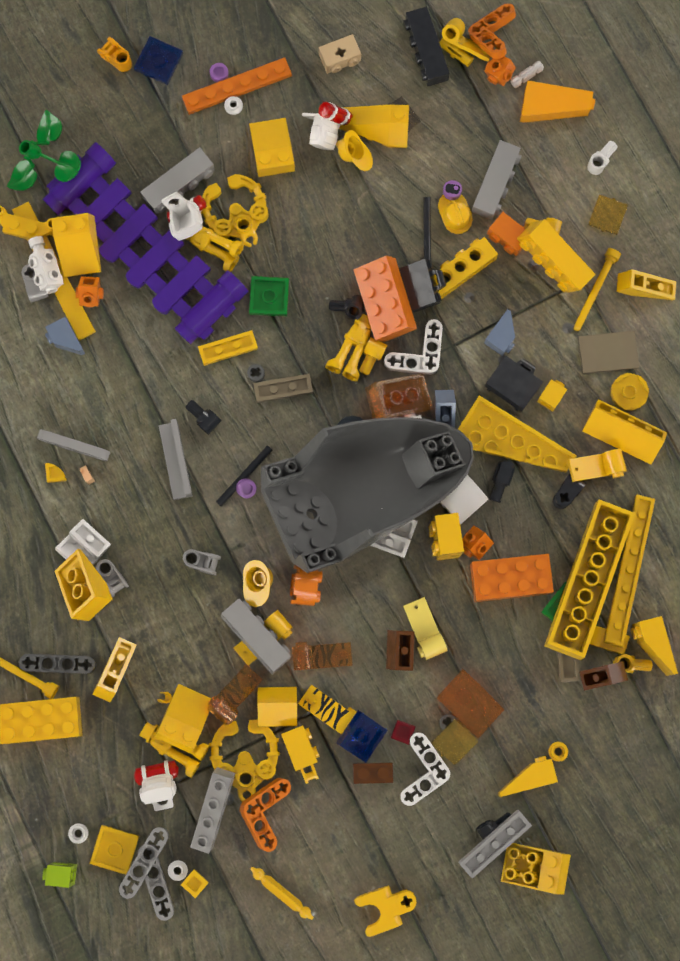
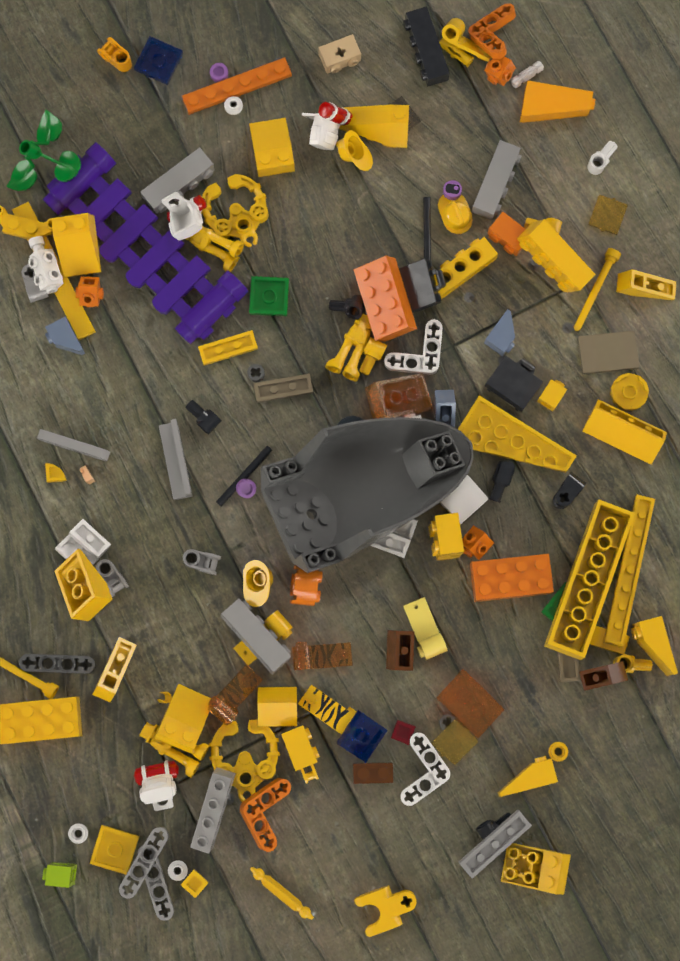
yellow door [567,449,627,482] -> none

